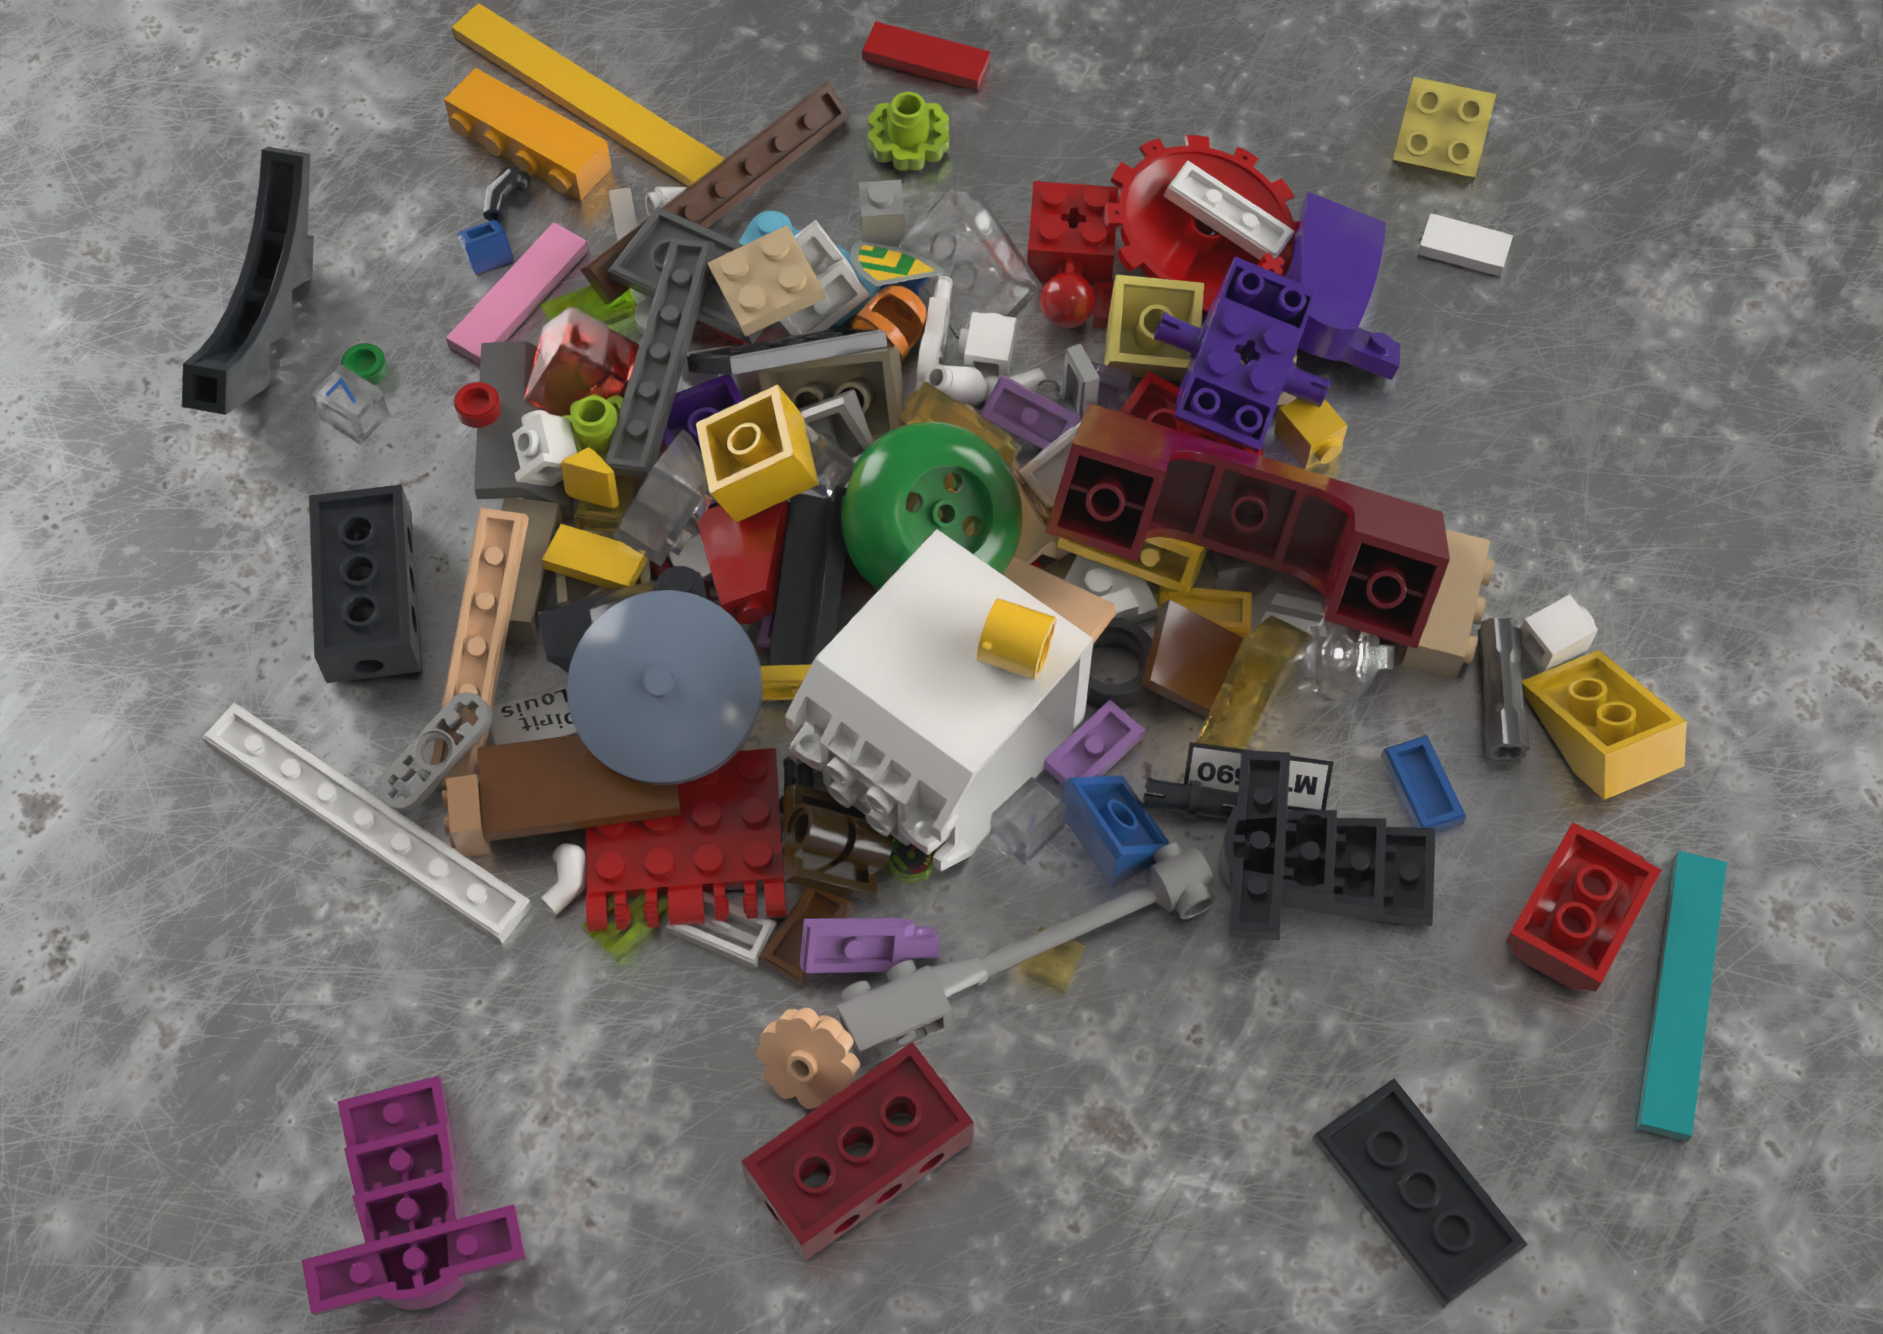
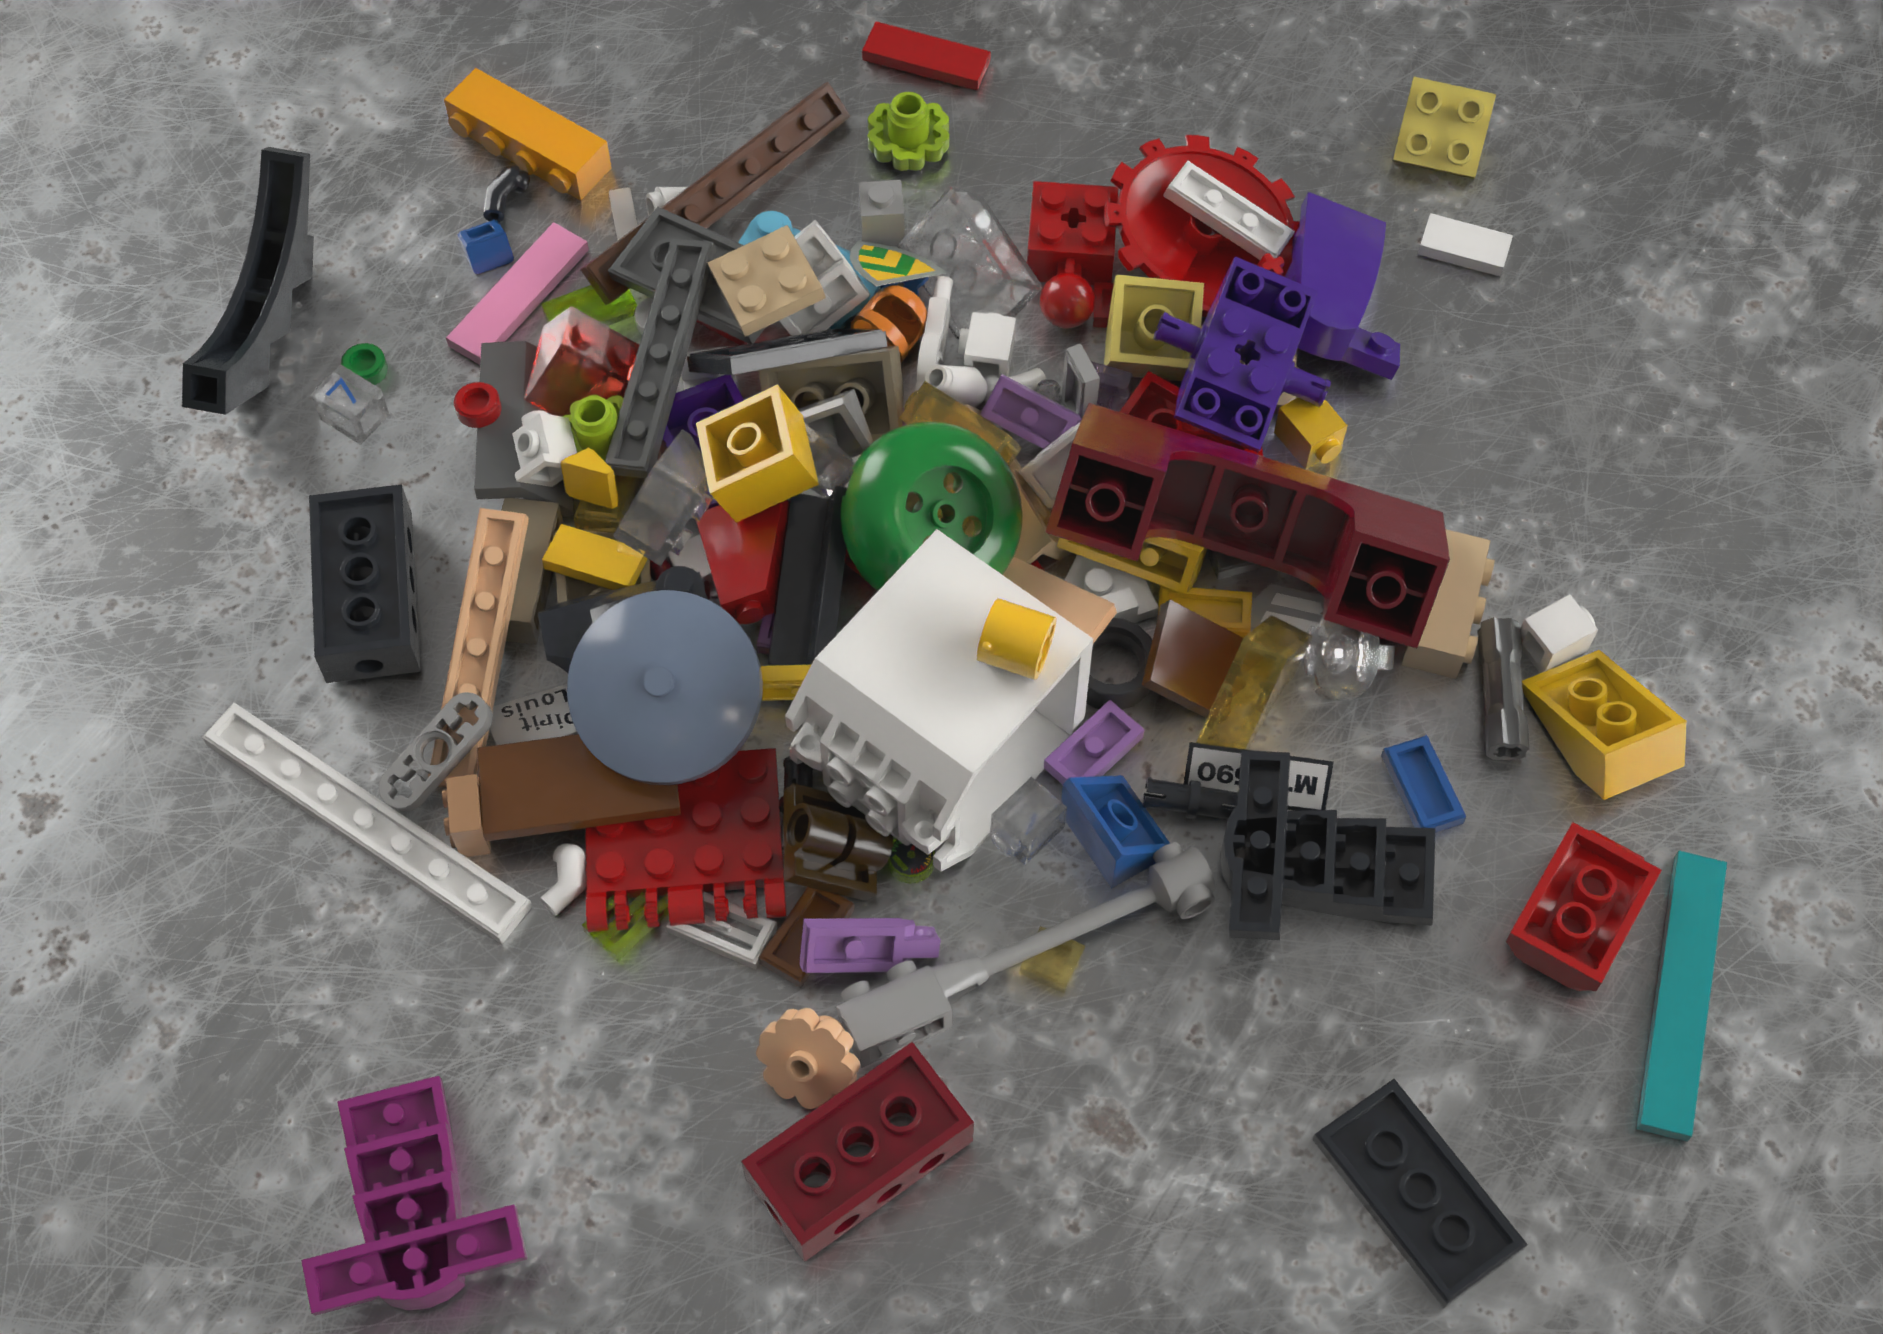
yellow tile [451,3,725,186] -> none

